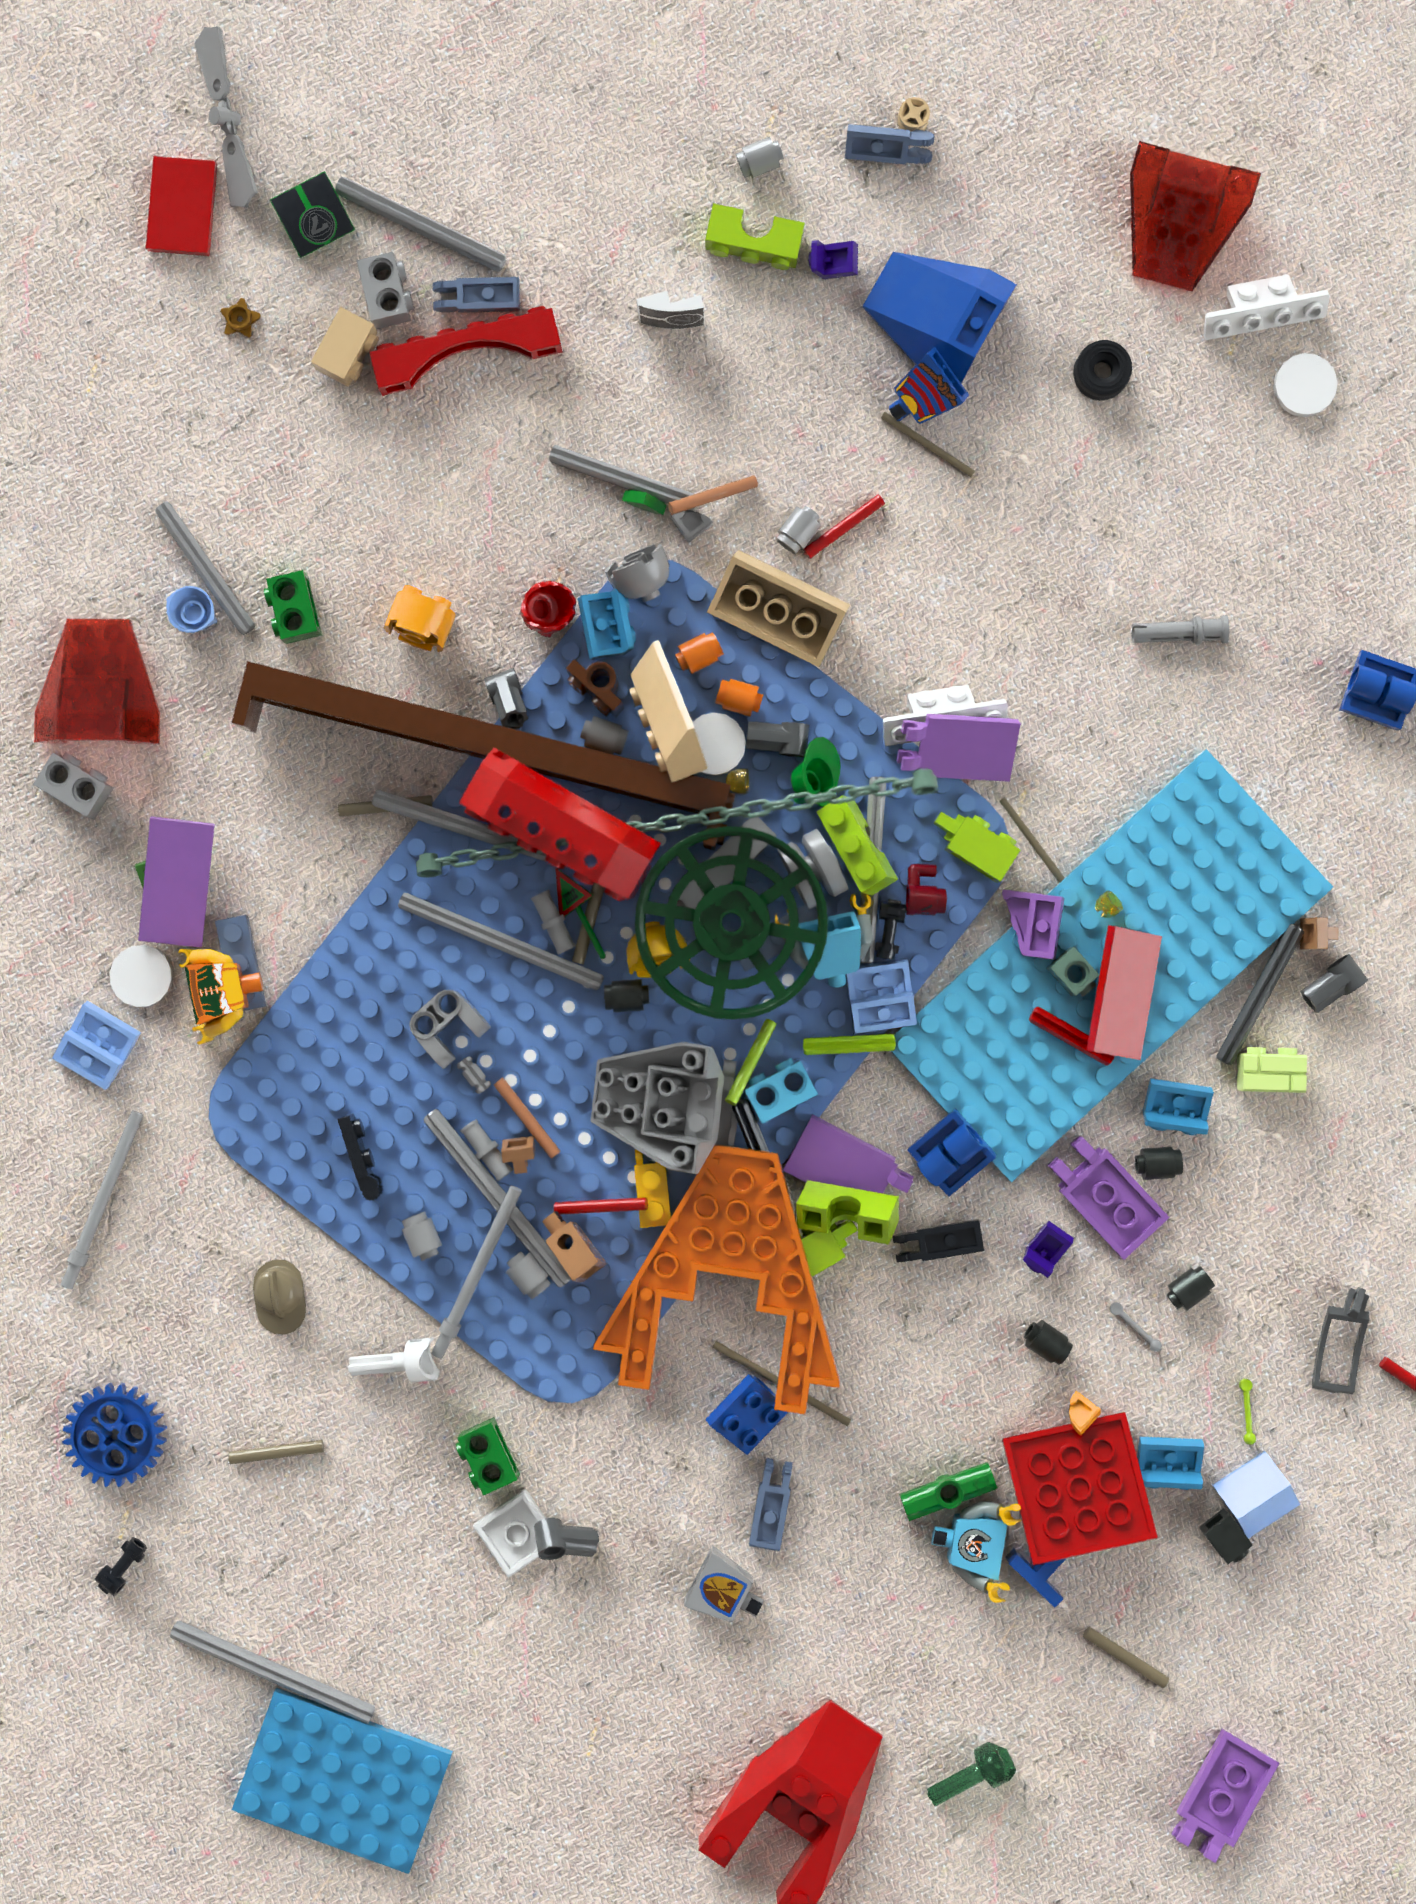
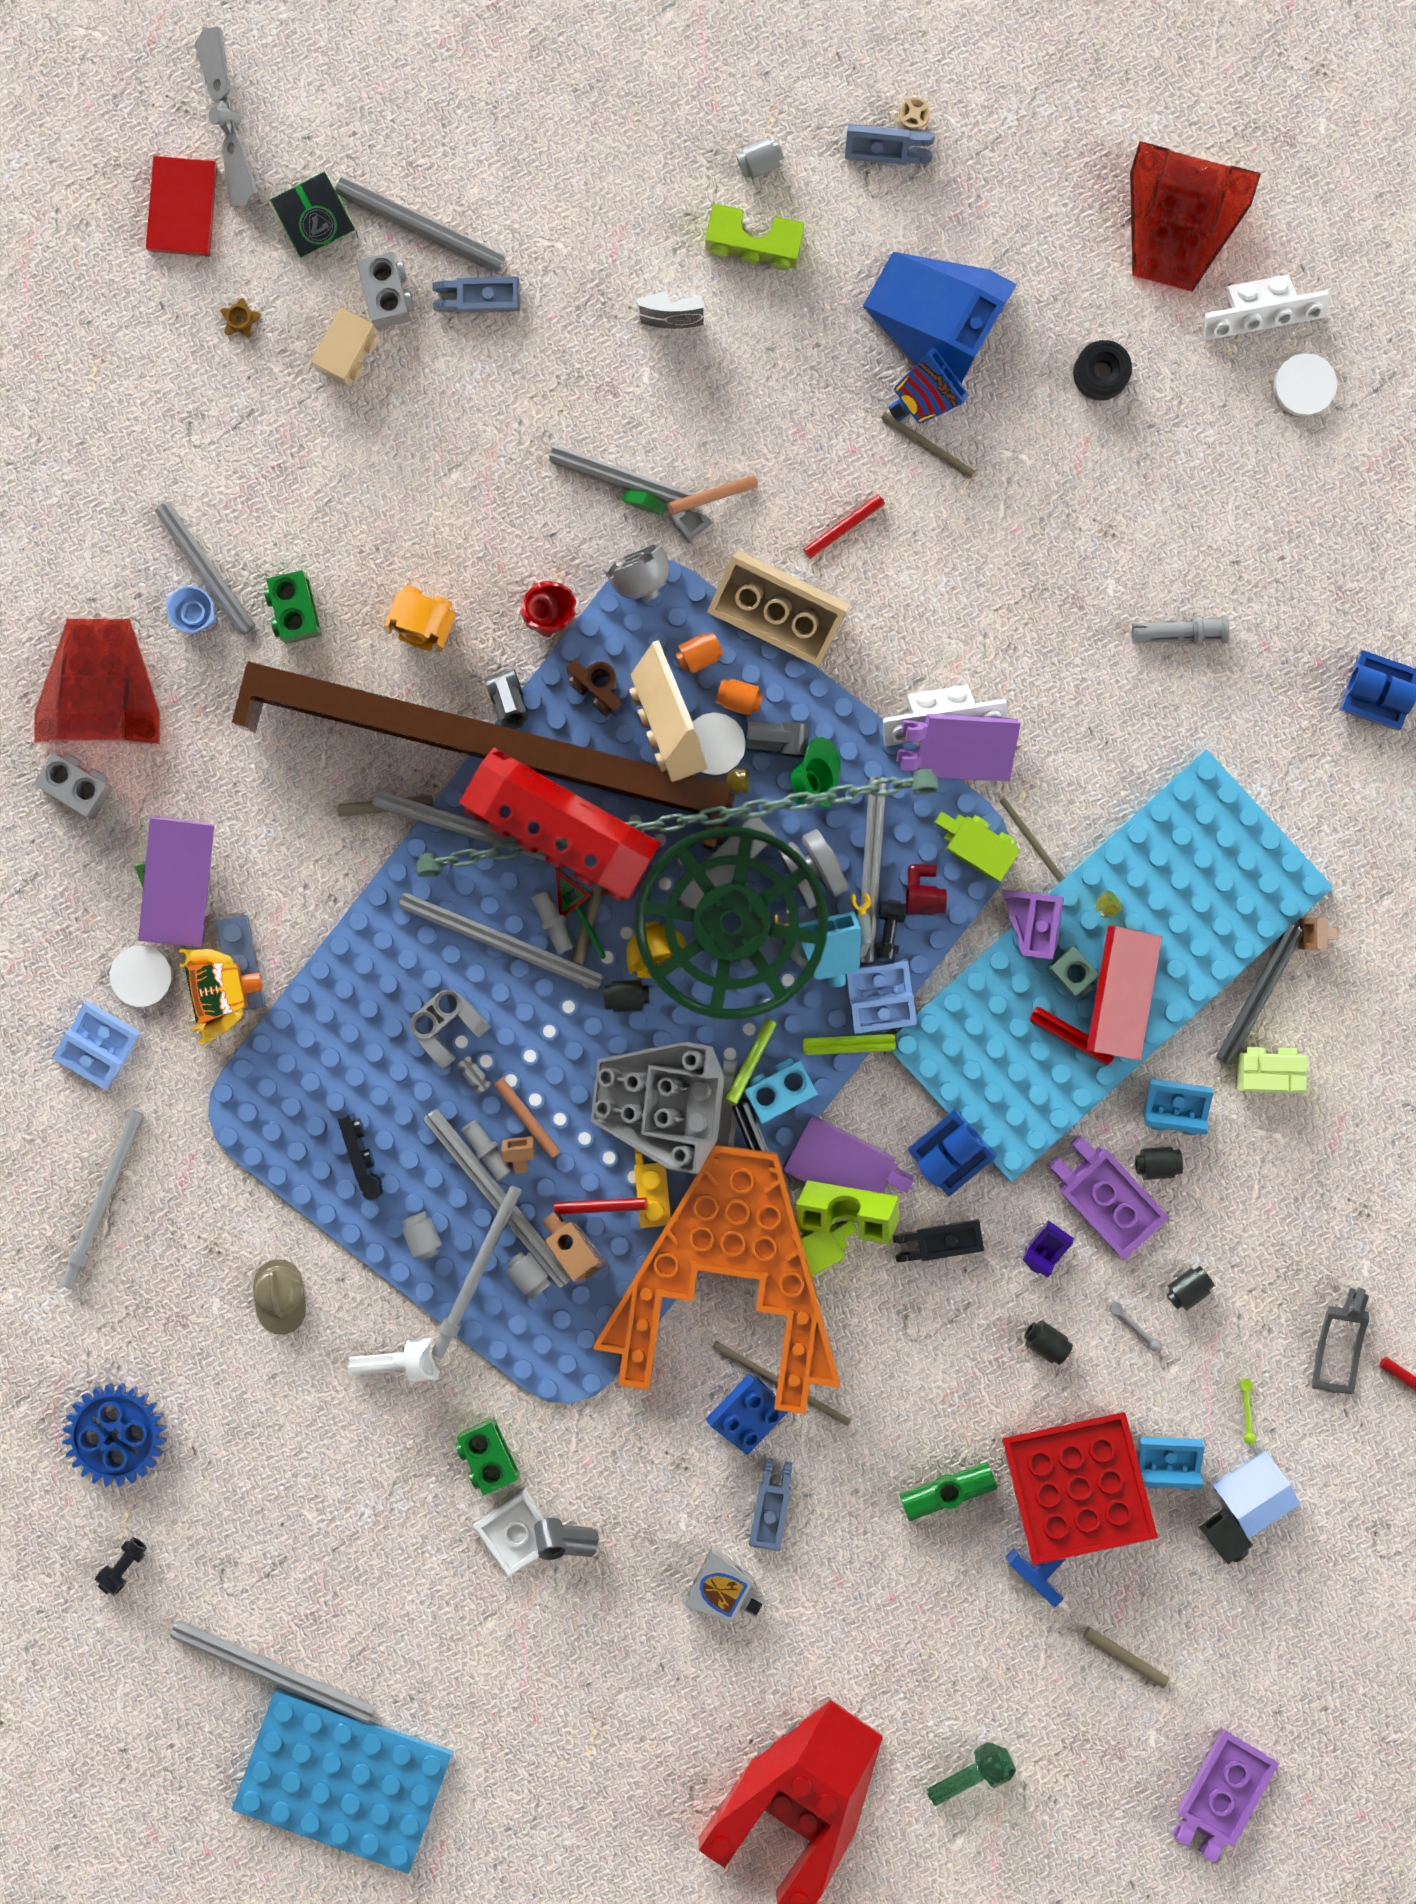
dark tan bar [228,1440,324,1464] -> none
red arch [370,306,563,396] -> none
dark azure bracket [577,588,636,659] -> none
light grey brick [580,716,629,755] -> none
light grey brick [776,506,821,554] -> none
dark purple bracket [808,240,858,280] -> none
lime arch [816,795,899,896] -> none
torso [931,1501,1021,1603] -> none
light orange tile [1069,1391,1101,1436] -> none
dark grey piece [1300,954,1368,1013] -> none

